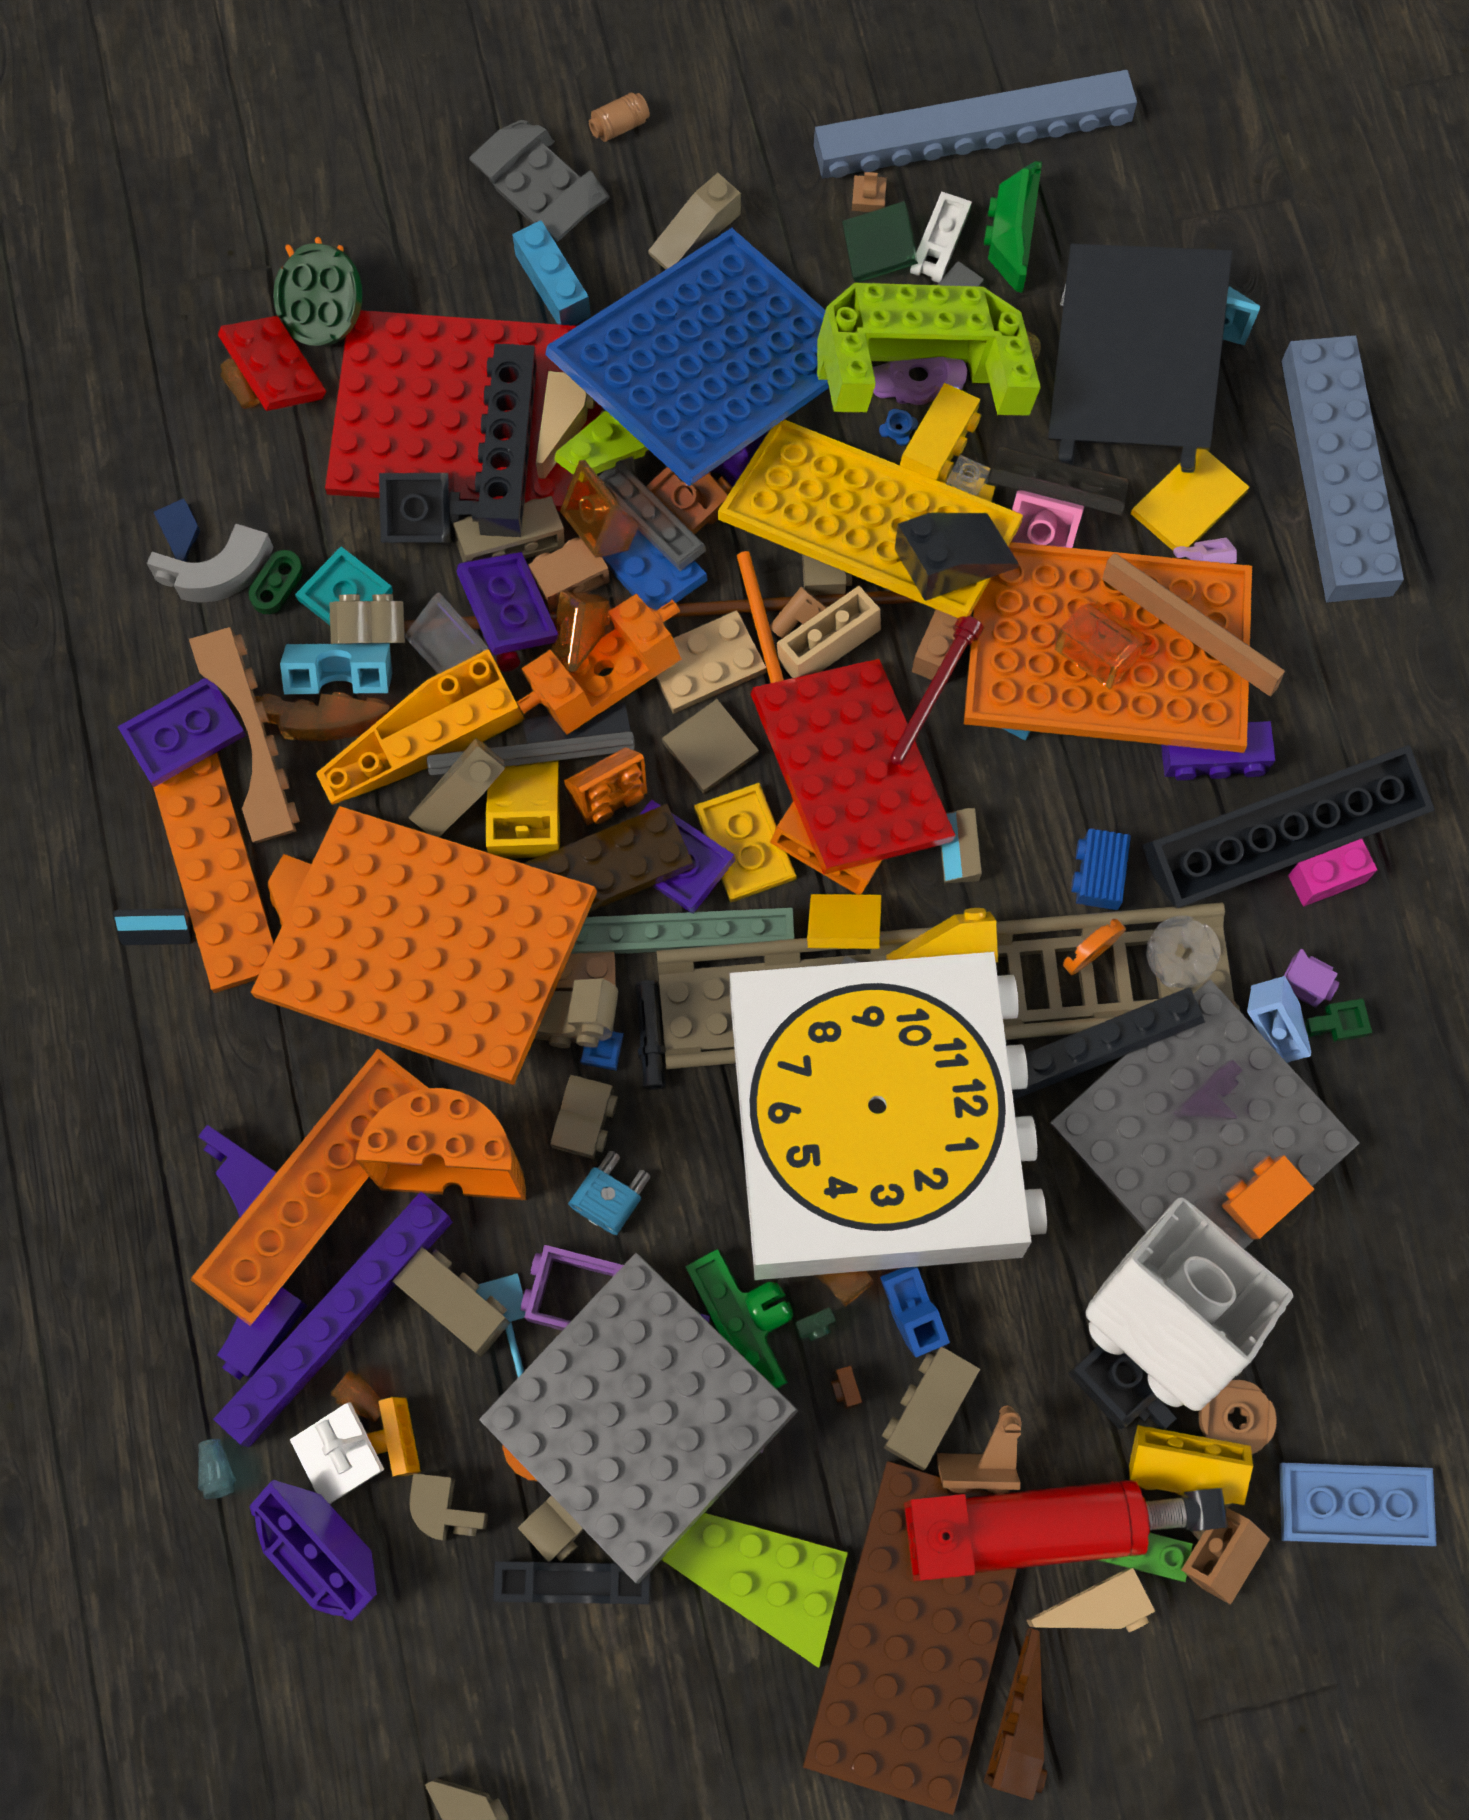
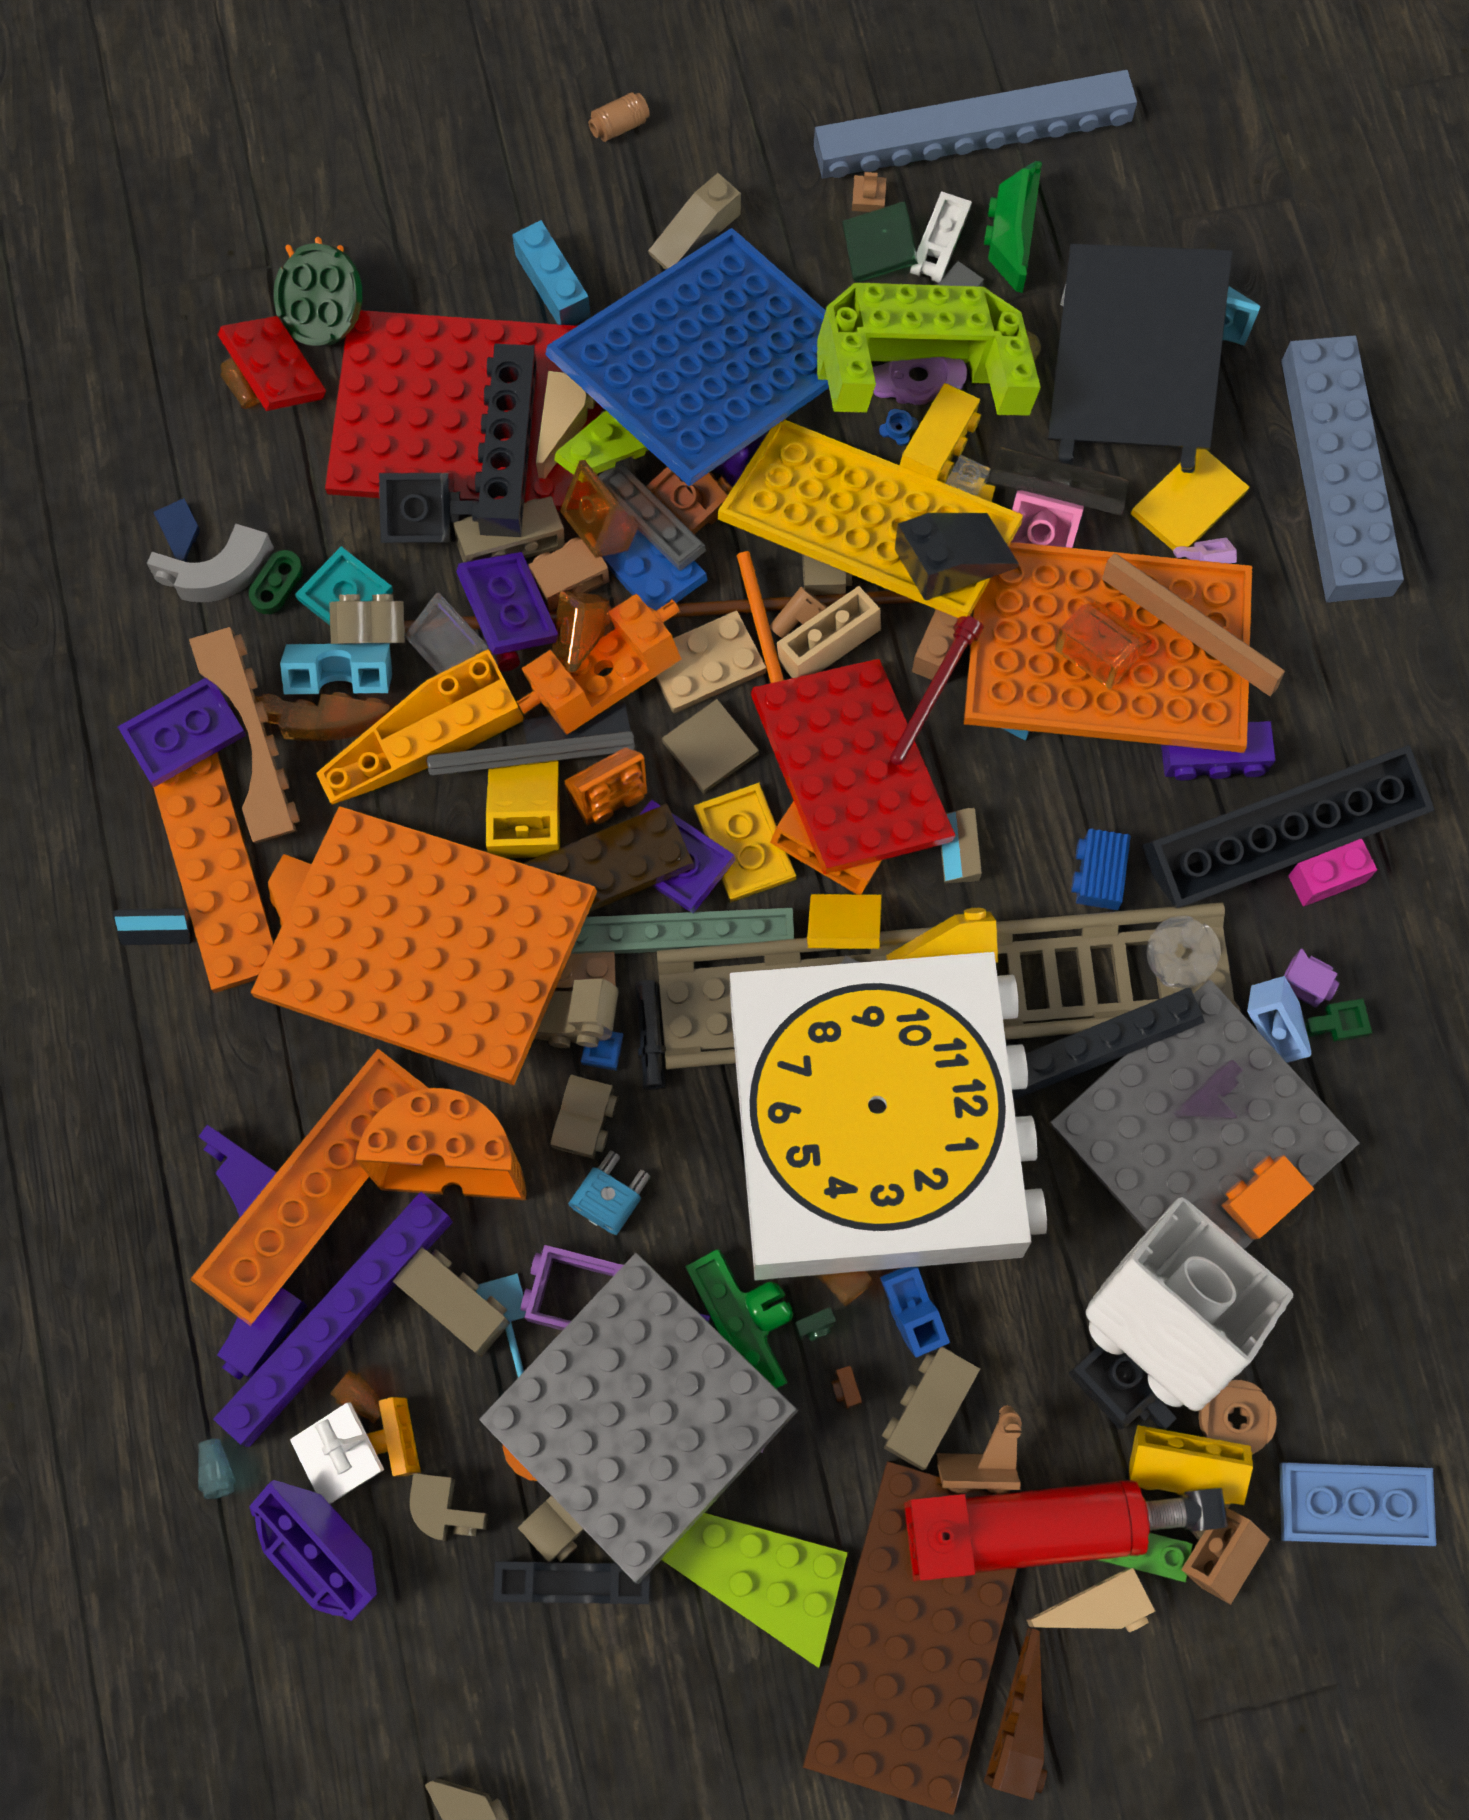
dark tan slope [409,738,505,837] -> none
dark grey piece [469,120,610,242] -> none
orange tile [1063,919,1126,975] -> none

